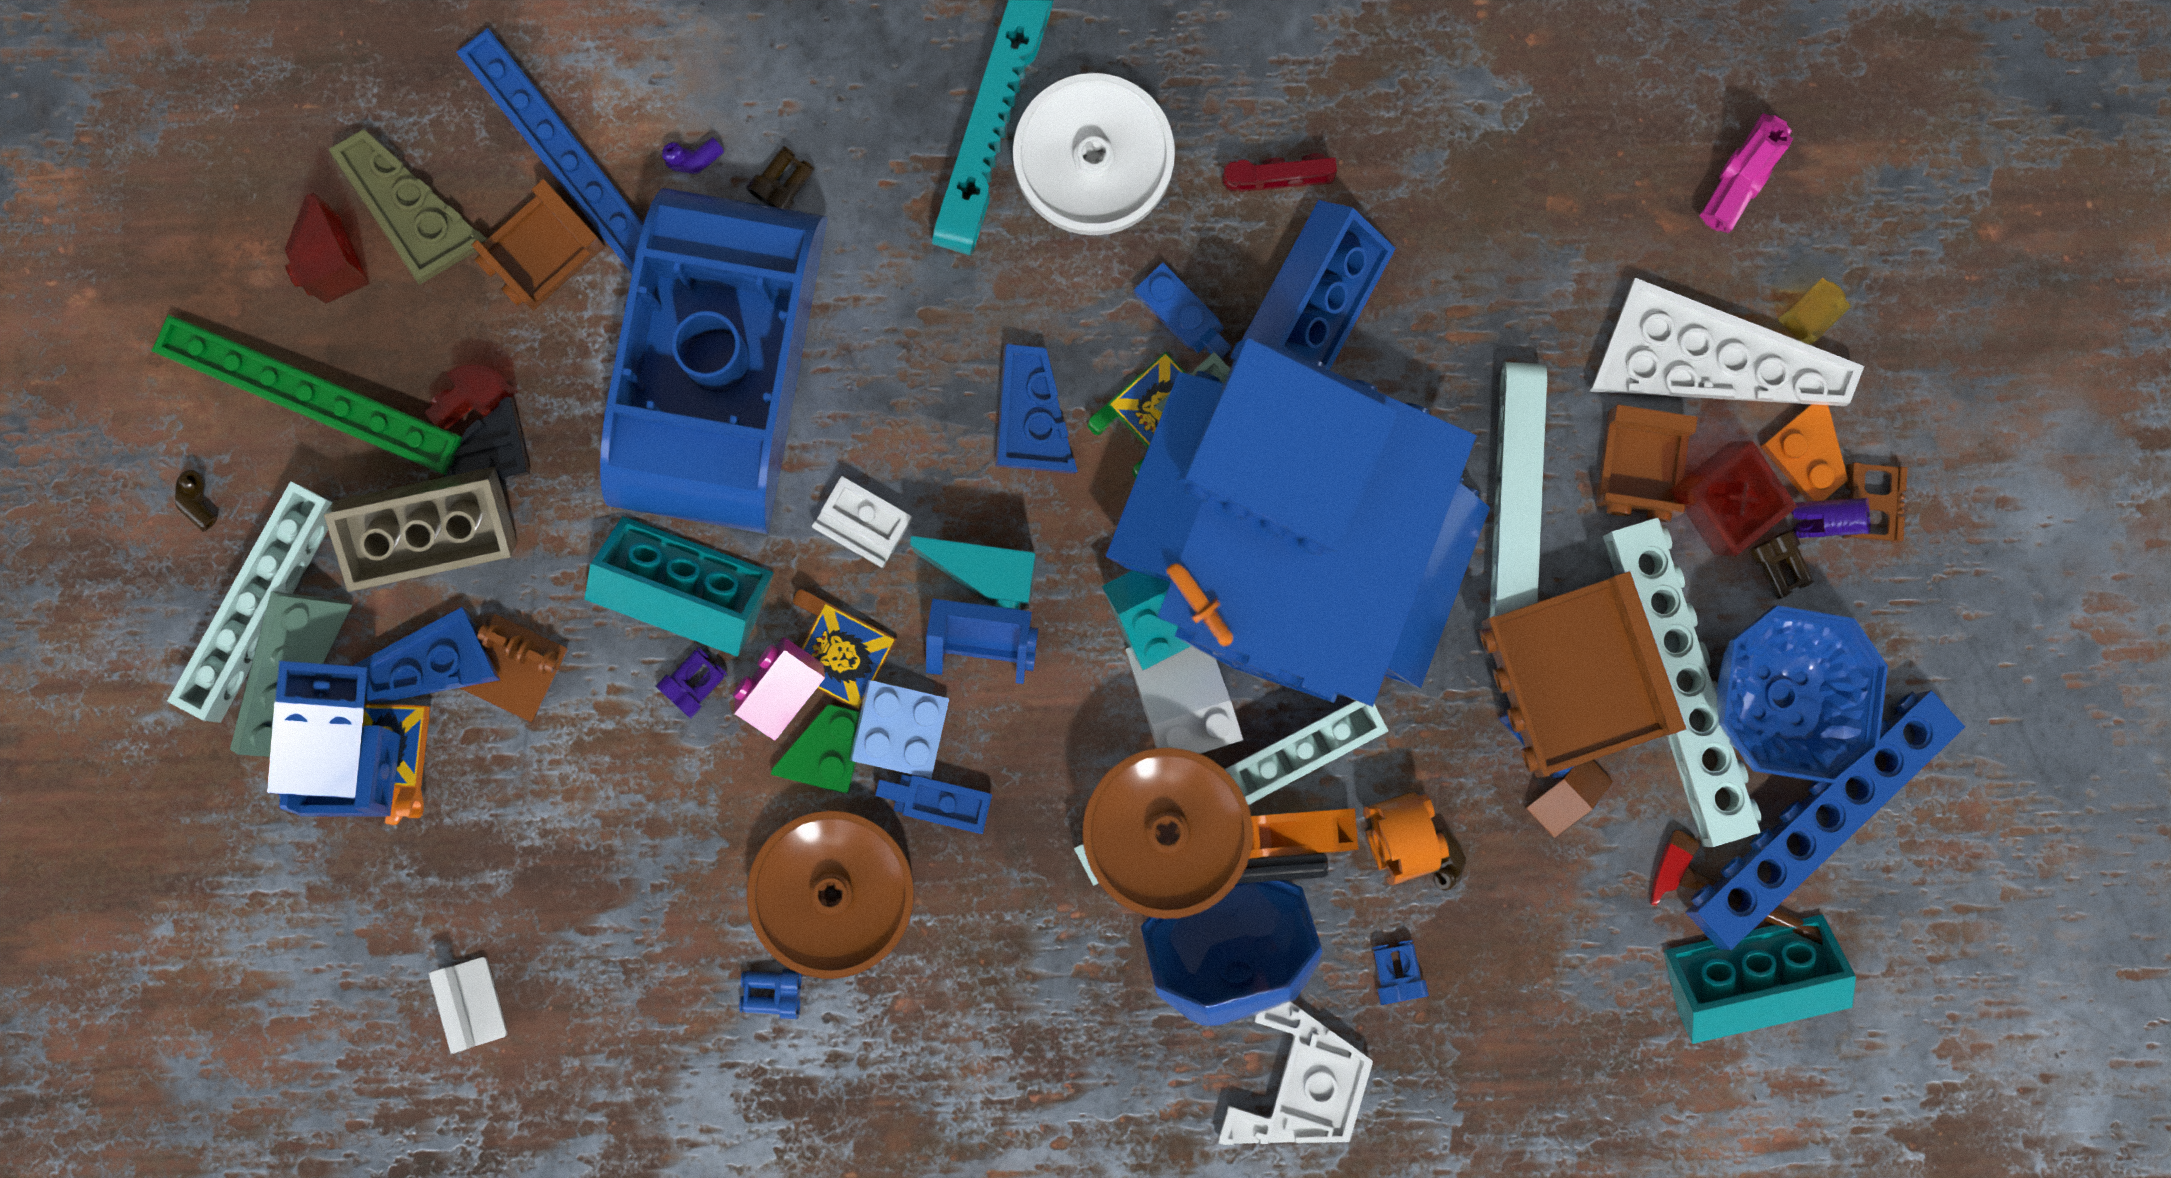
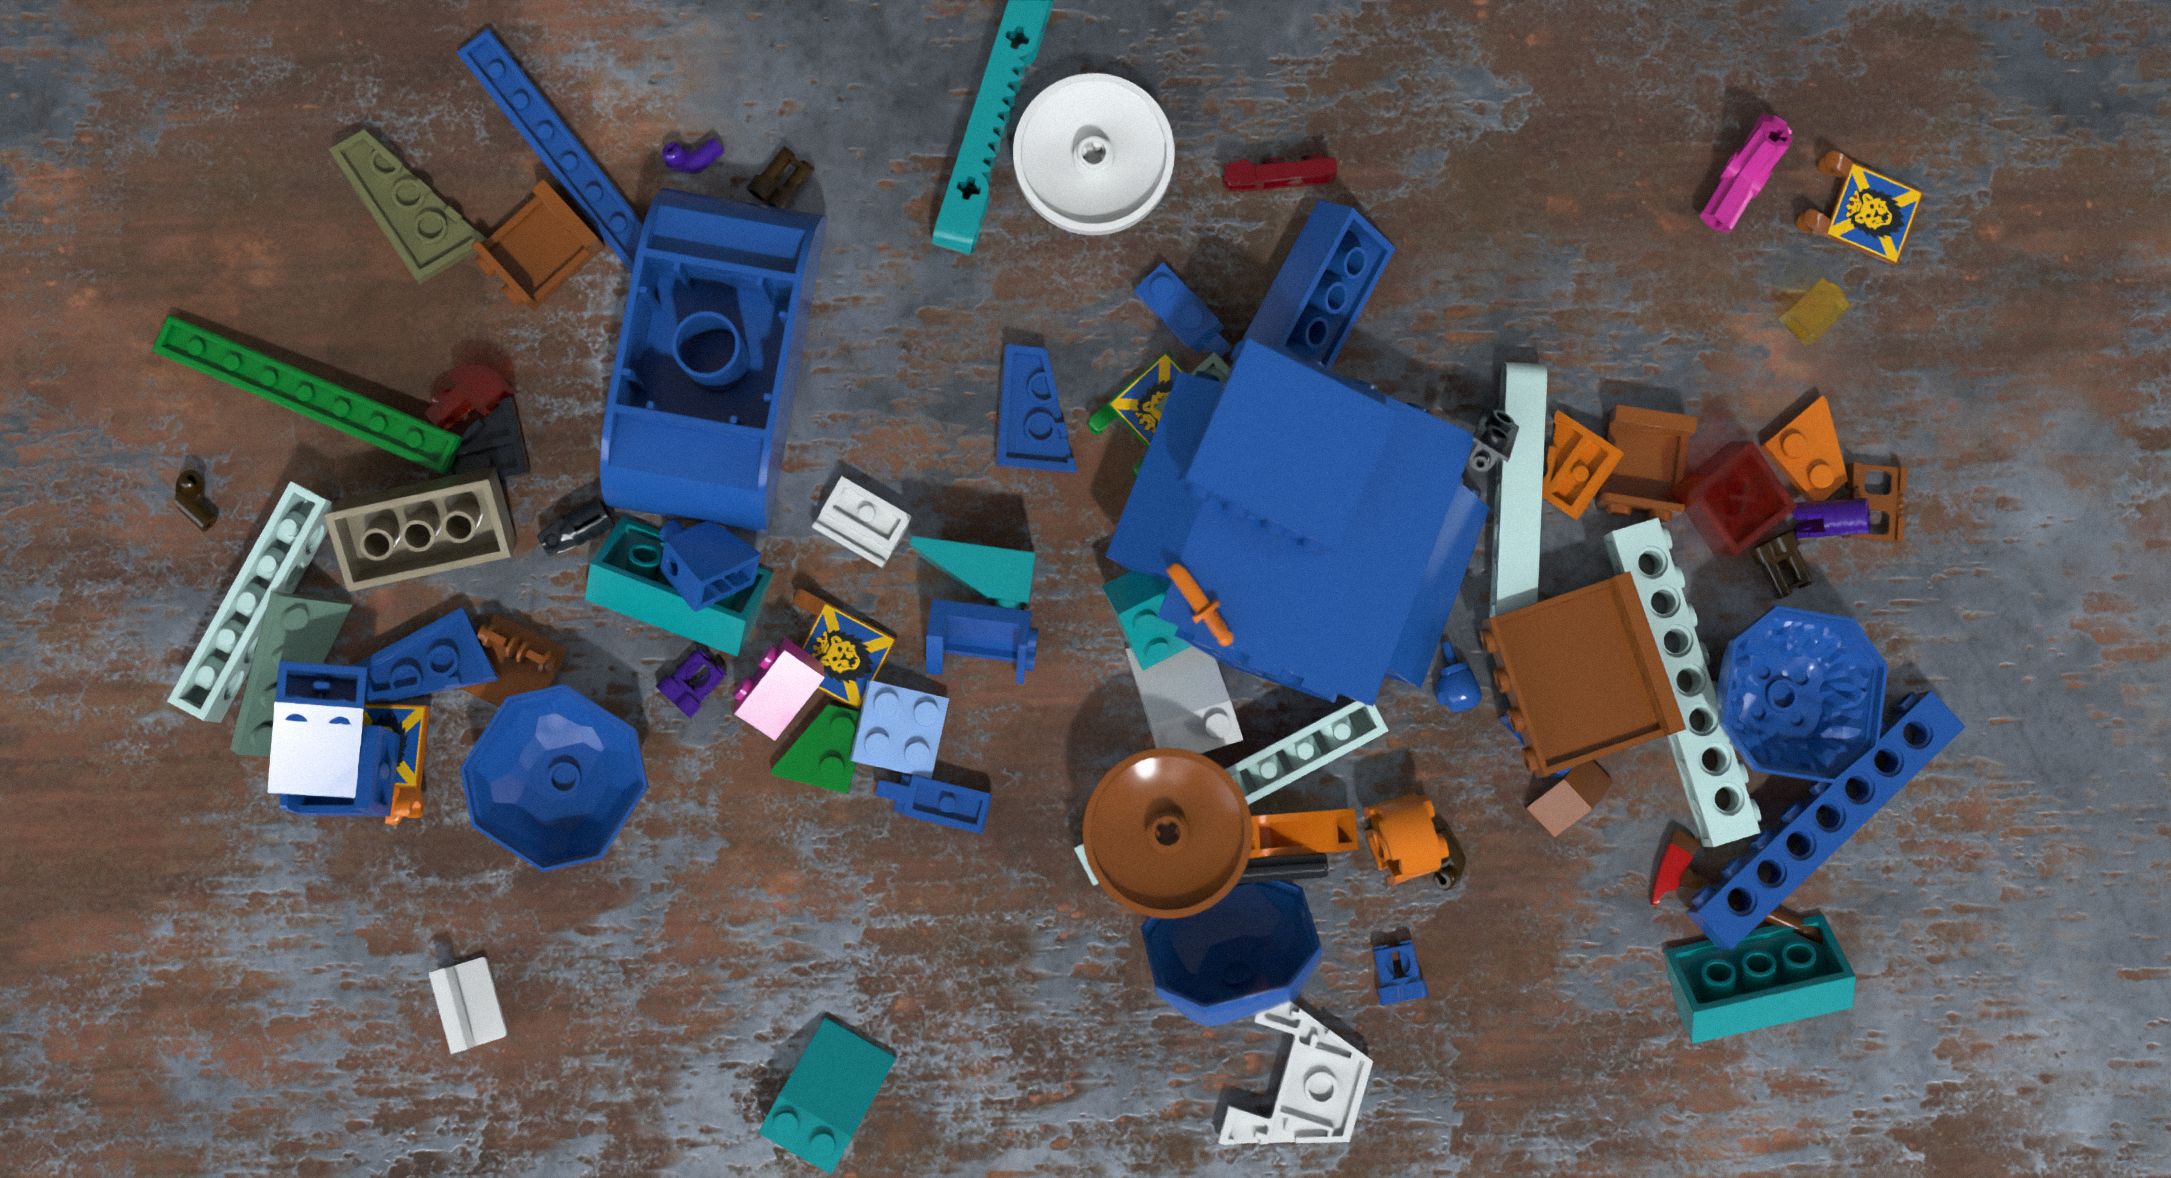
clear red slope [284,192,370,304] -> none
blue piece [739,968,802,1019] -> none
dark orange dish [747,811,915,979] -> none
white wing [1590,278,1864,406] -> none
none -> blue rock [460,684,649,872]
none -> black hinge [537,495,616,557]
none -> blue torso [659,520,761,612]
none -> teal slope [758,1017,897,1174]
none -> blue piece [1434,641,1482,712]
none -> black hinge [1469,406,1519,472]
none -> orange wing [1542,410,1624,521]
none -> flag [1796,150,1924,266]

